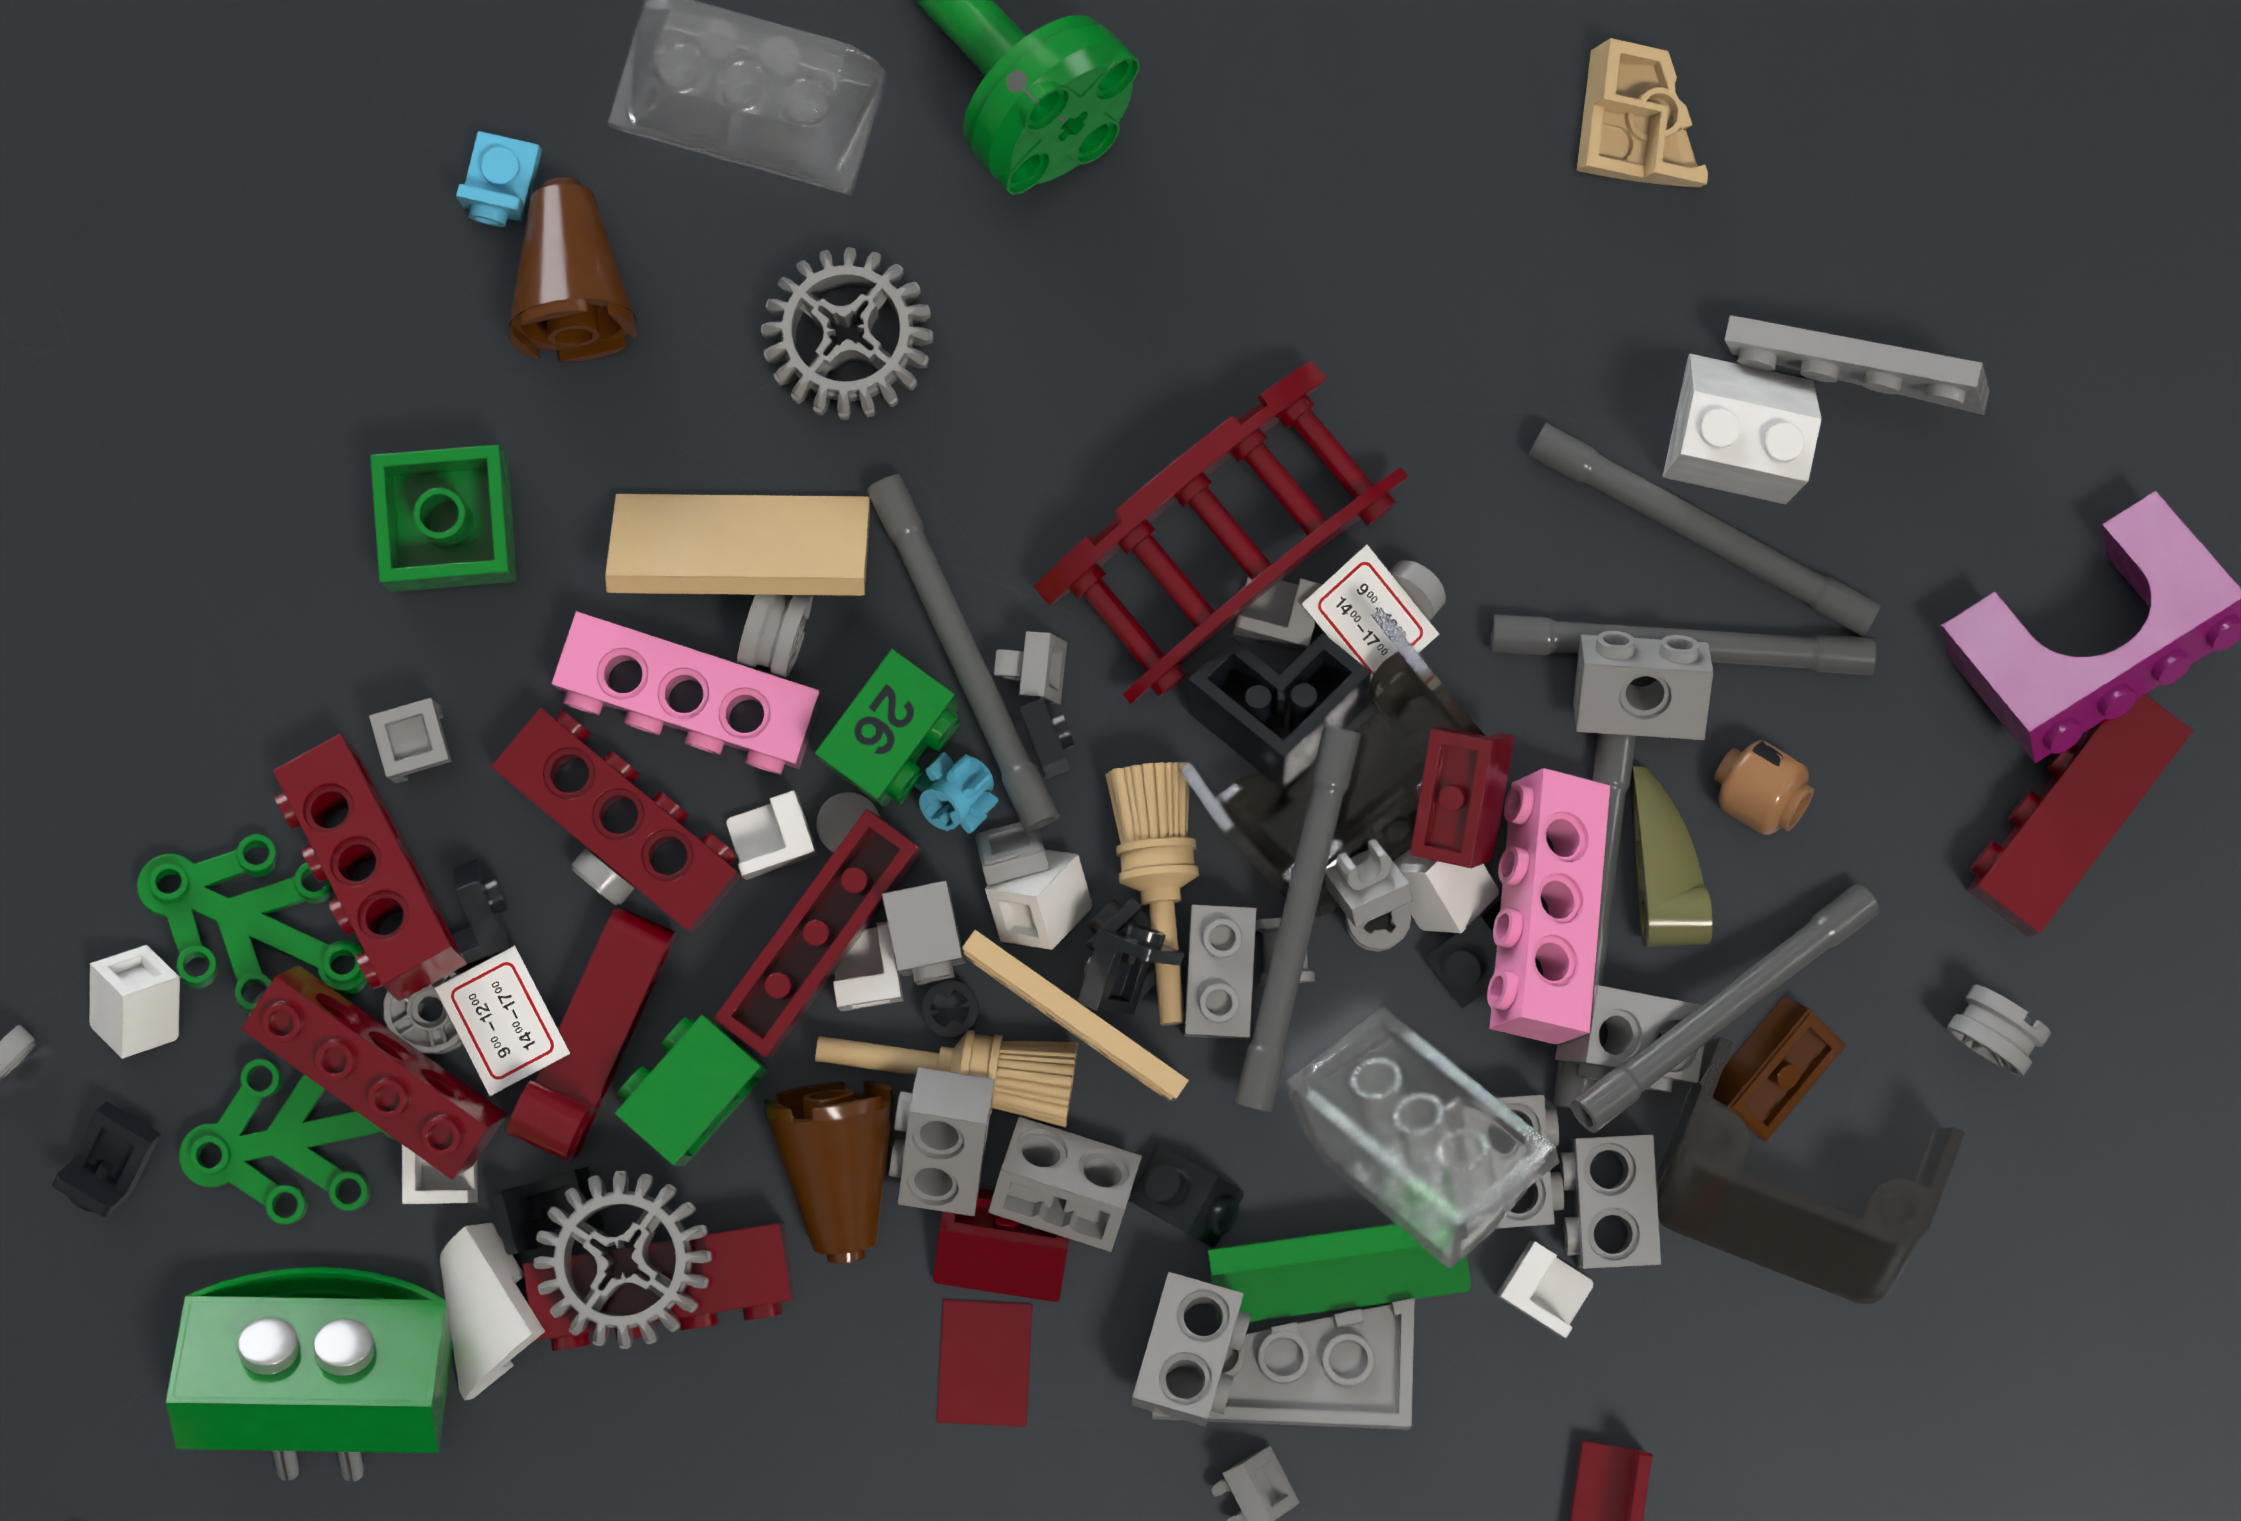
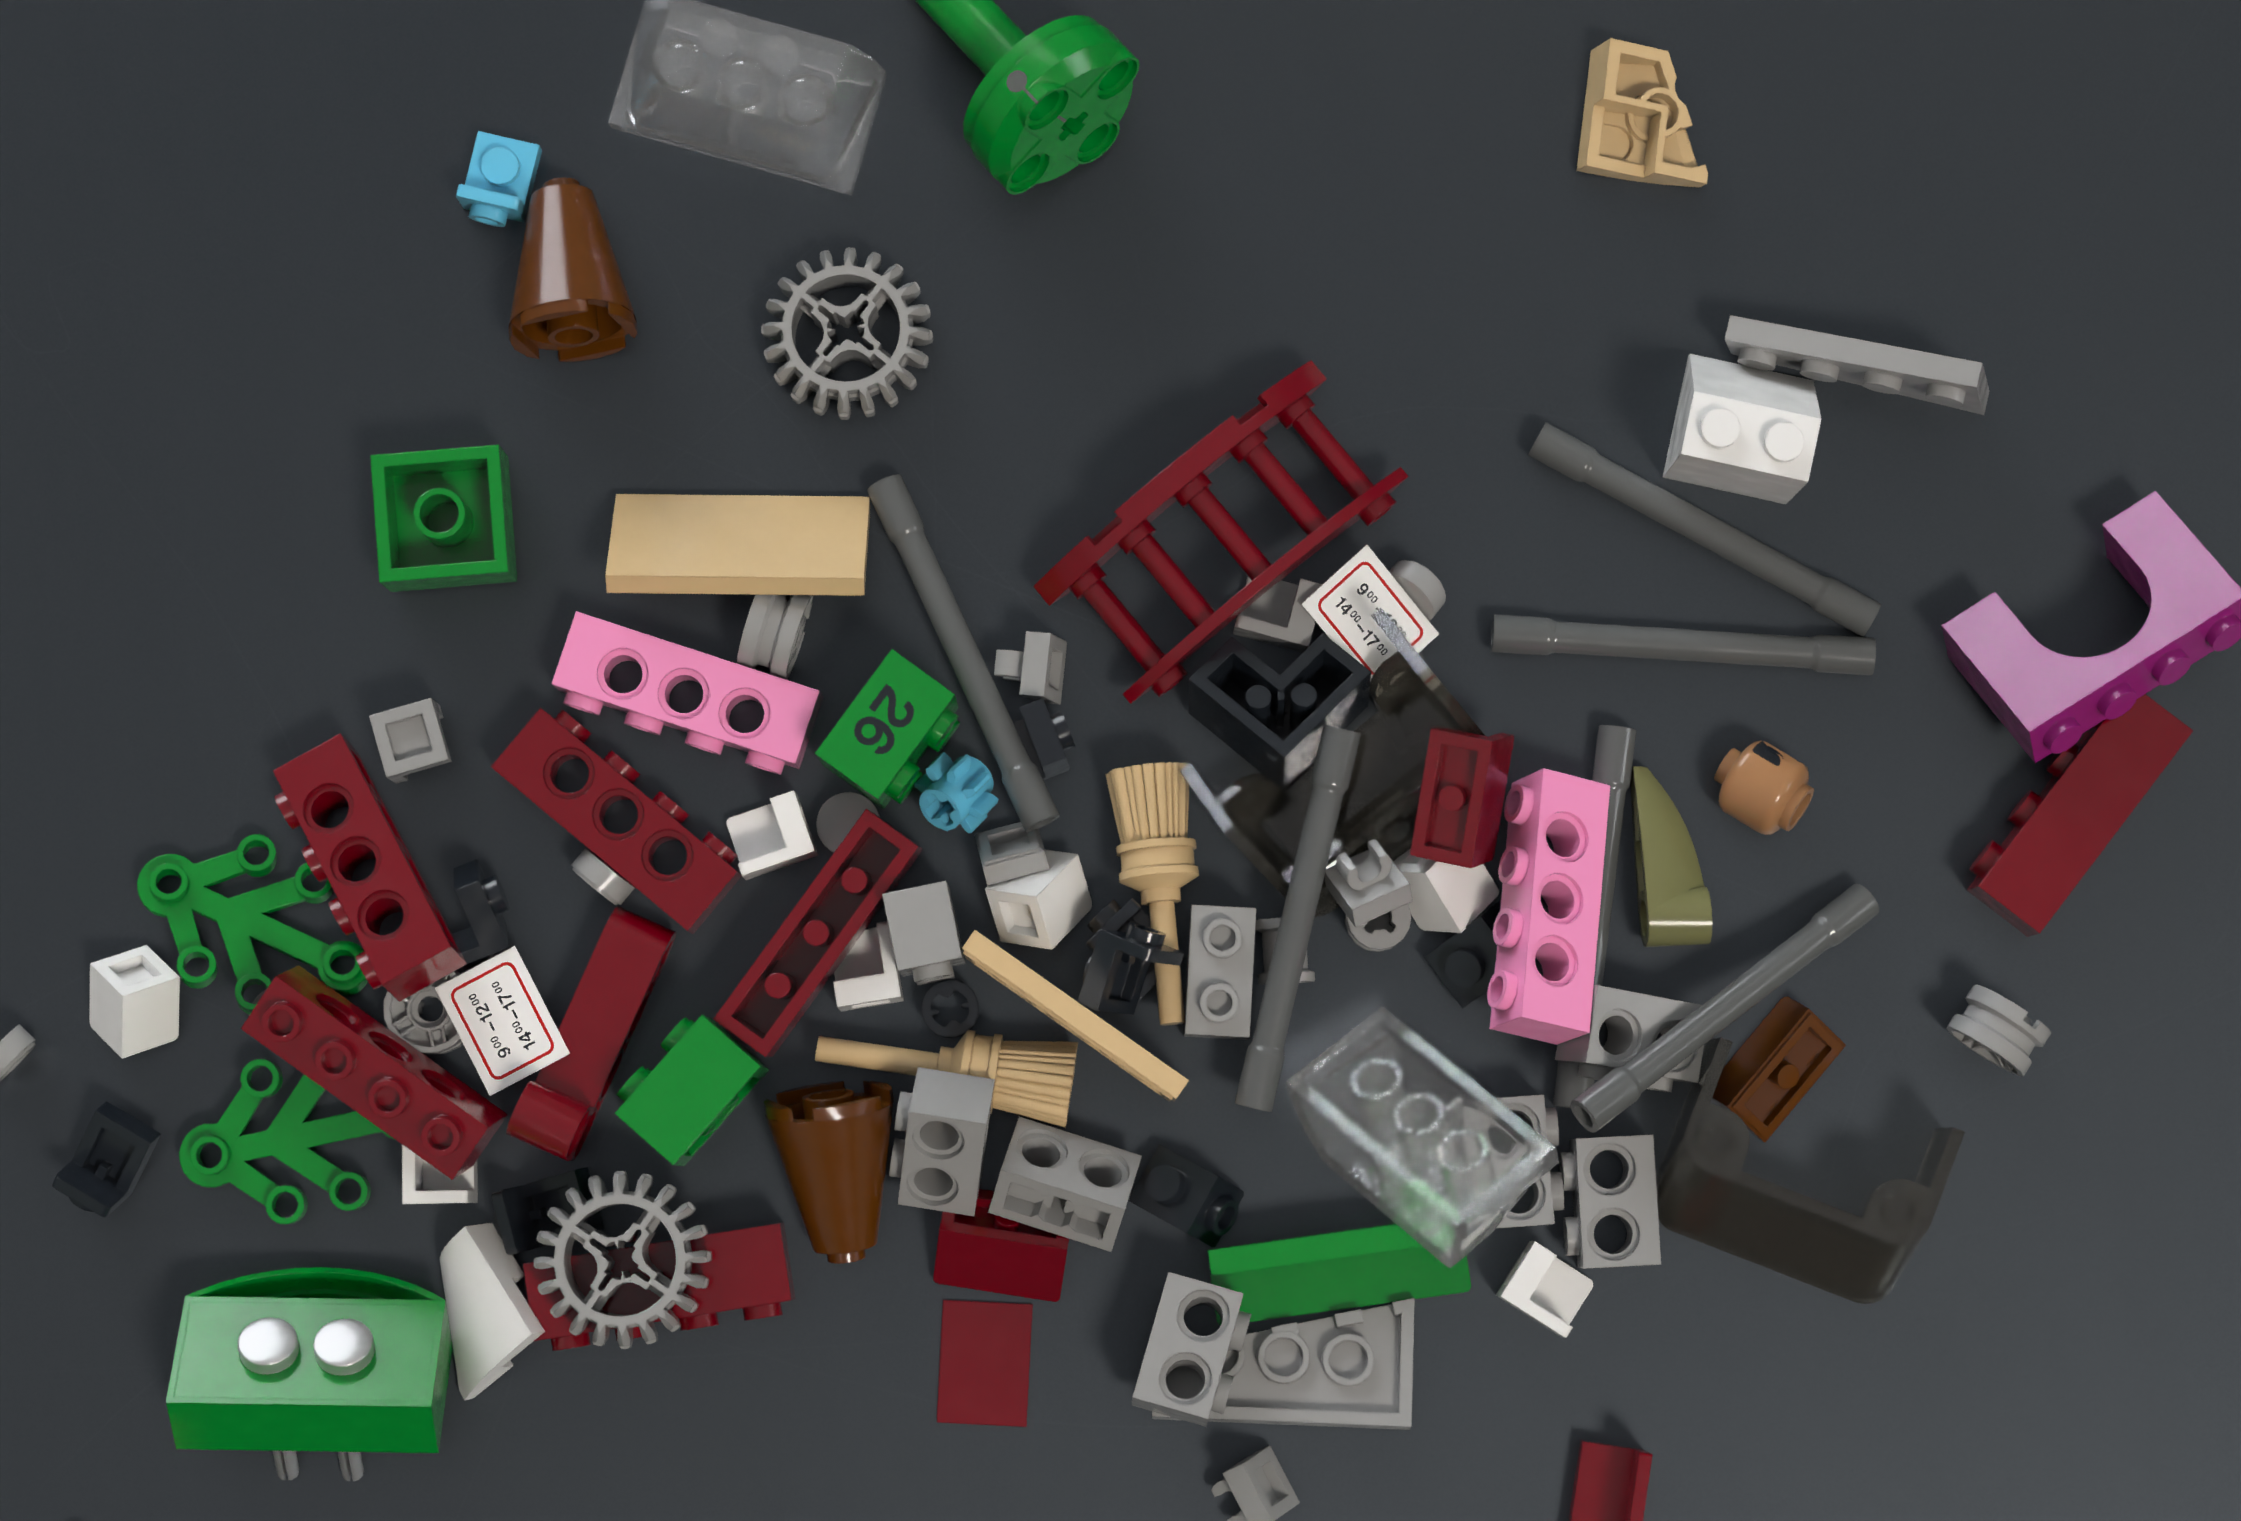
light grey brick [1573,631,1713,740] -> none

